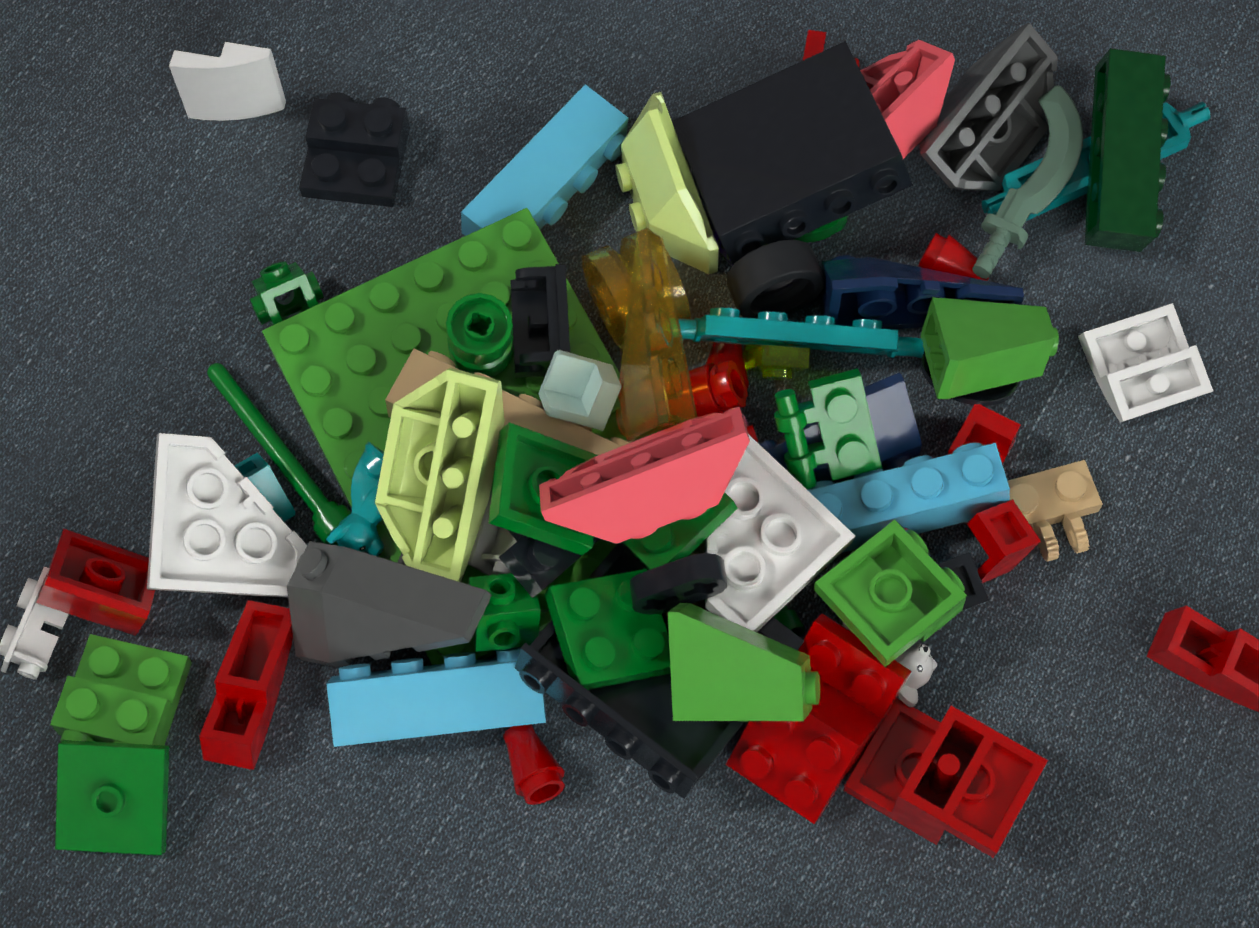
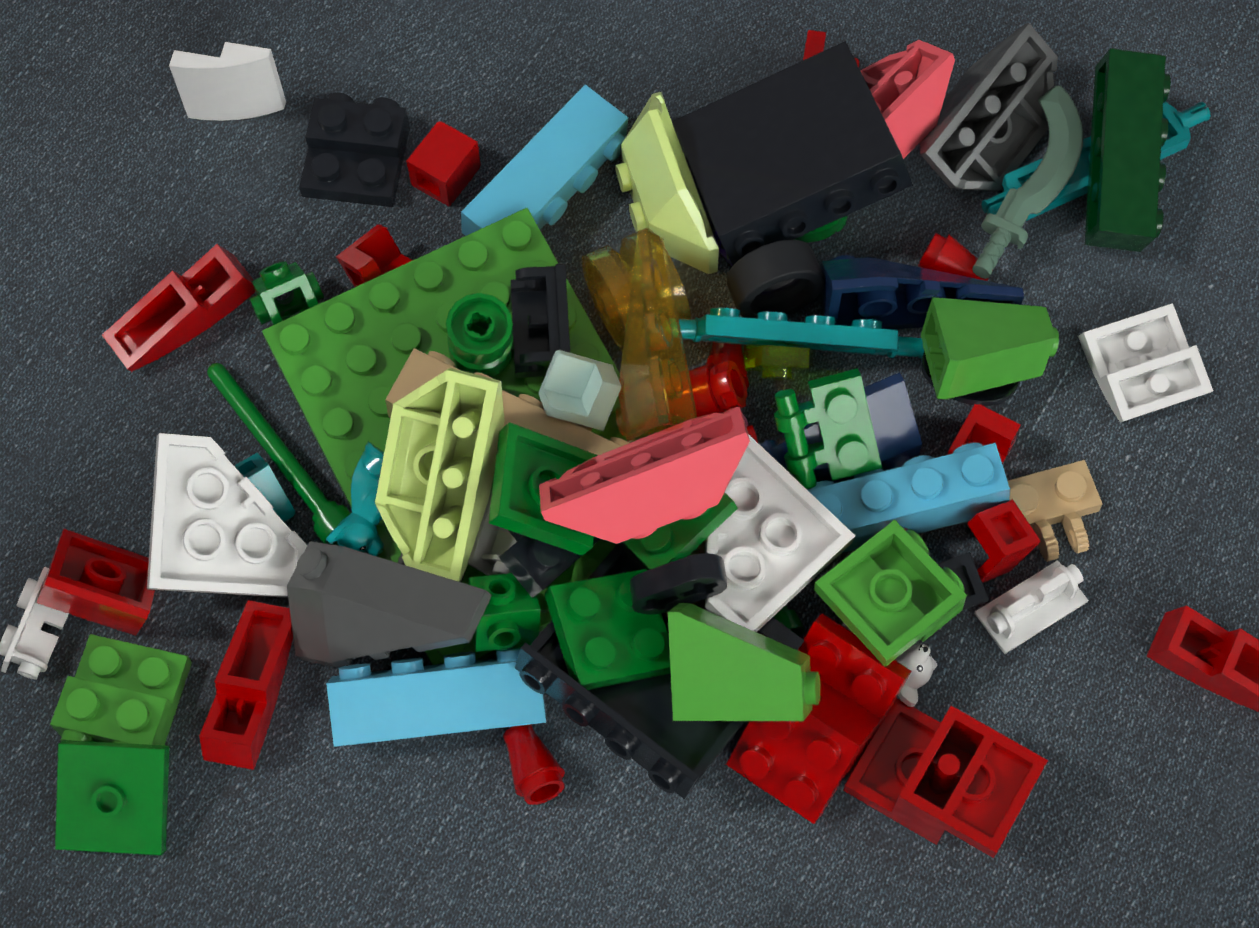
none -> red slope [102,244,256,372]
none -> red panel [336,224,413,287]
none -> red panel [406,121,481,207]
none -> white hinge [974,560,1089,654]

